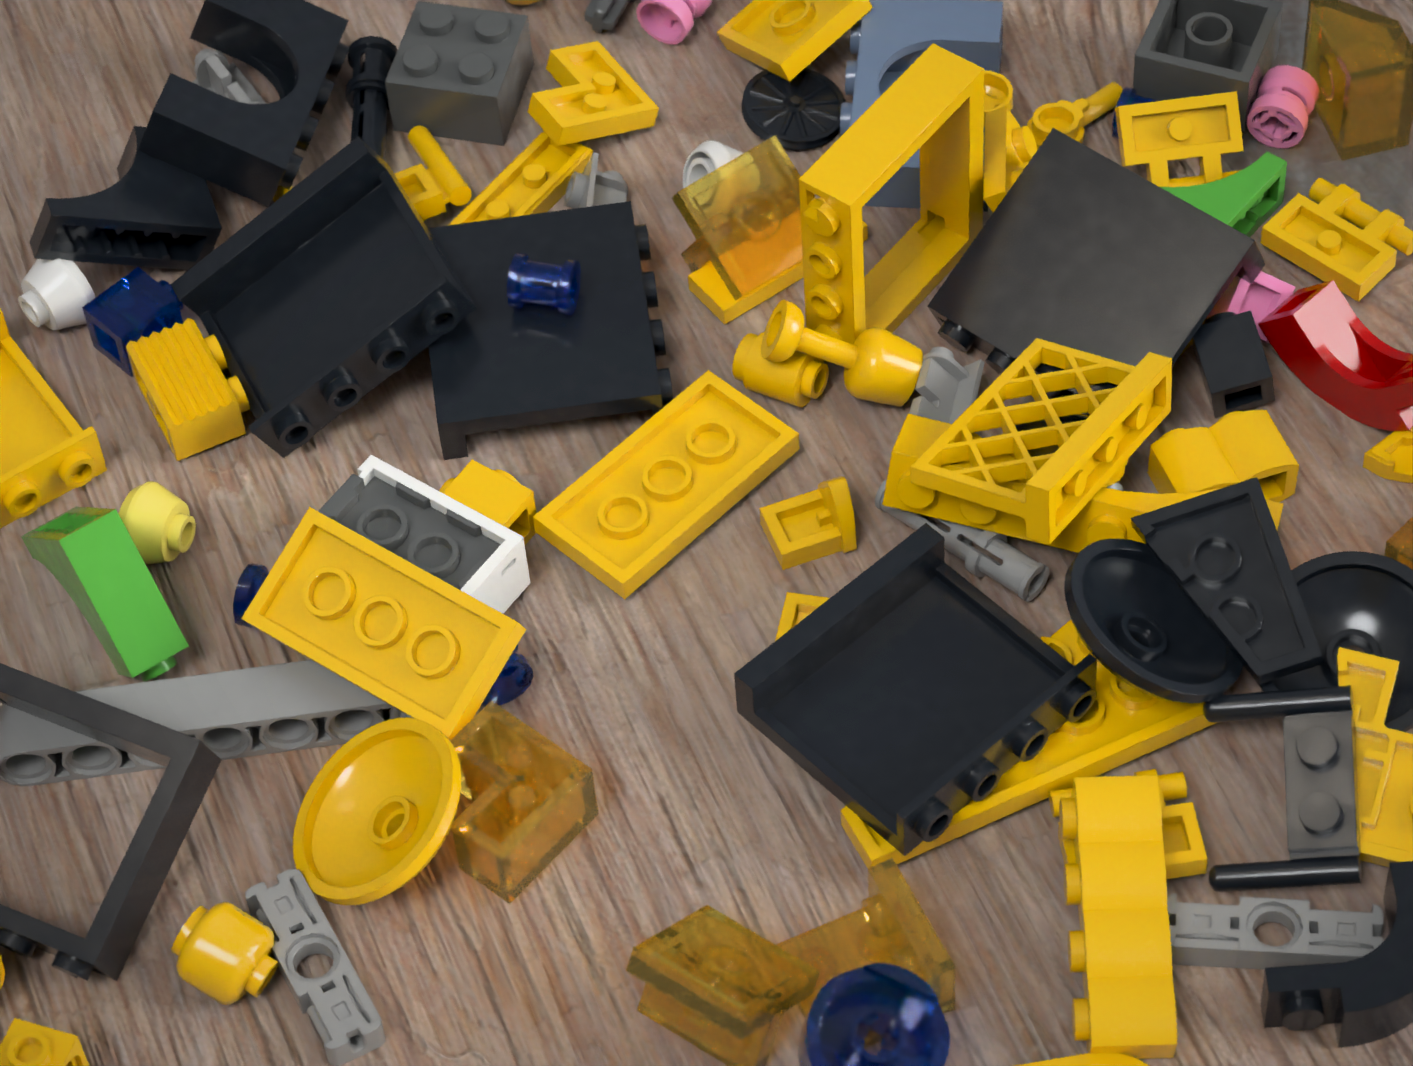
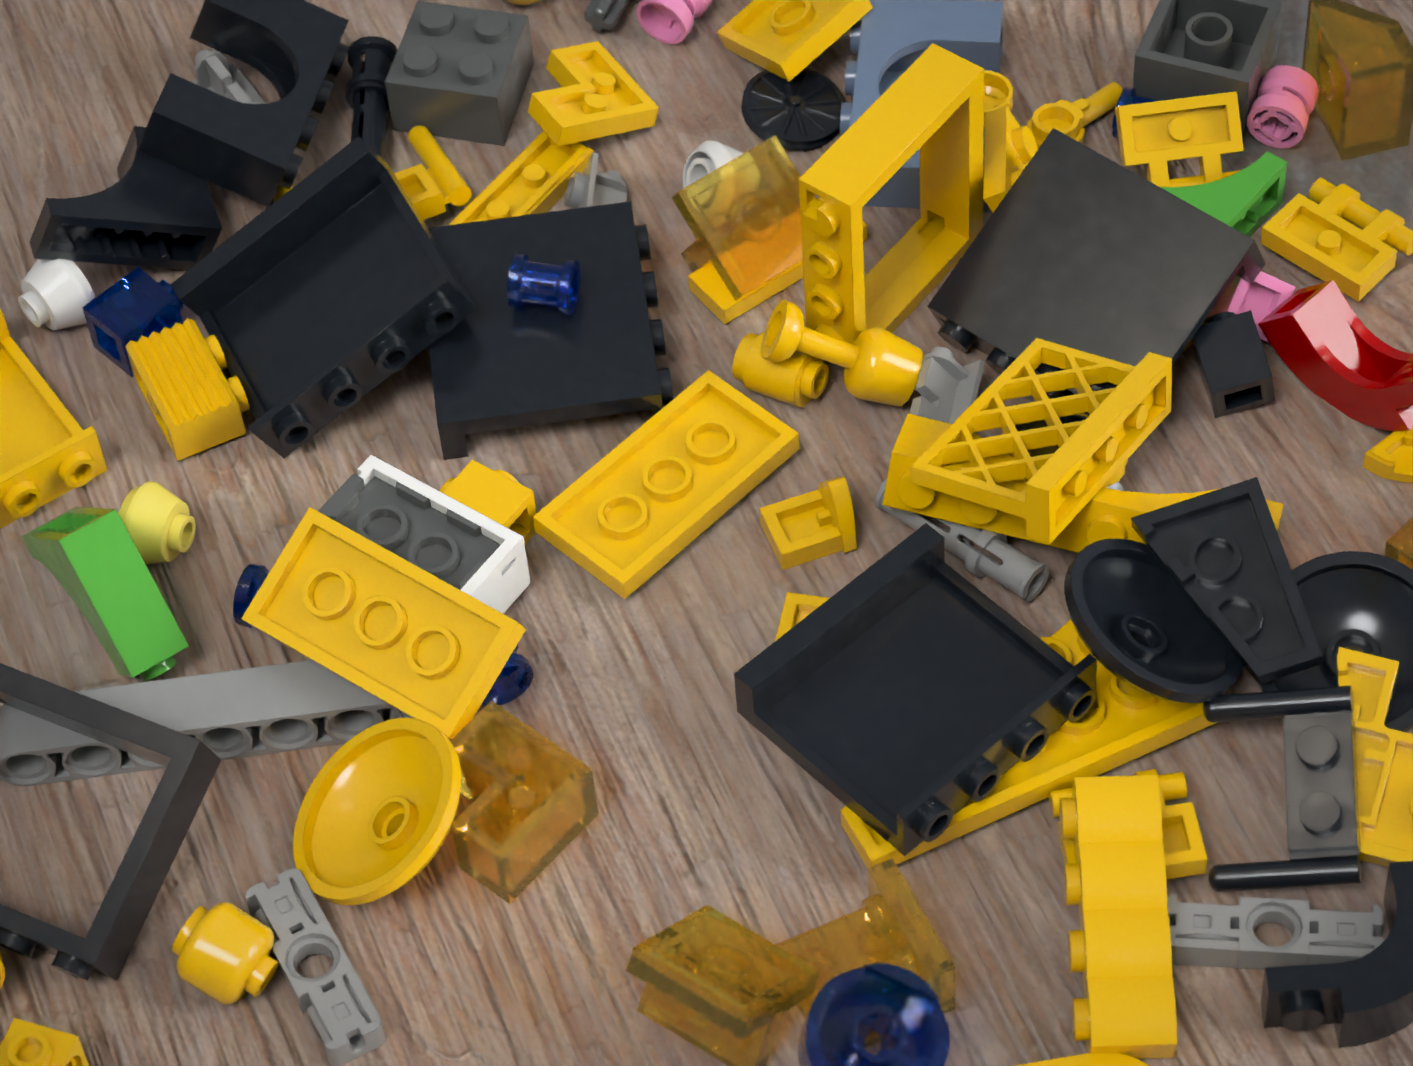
yellow brick [1147,410,1299,502] -> none

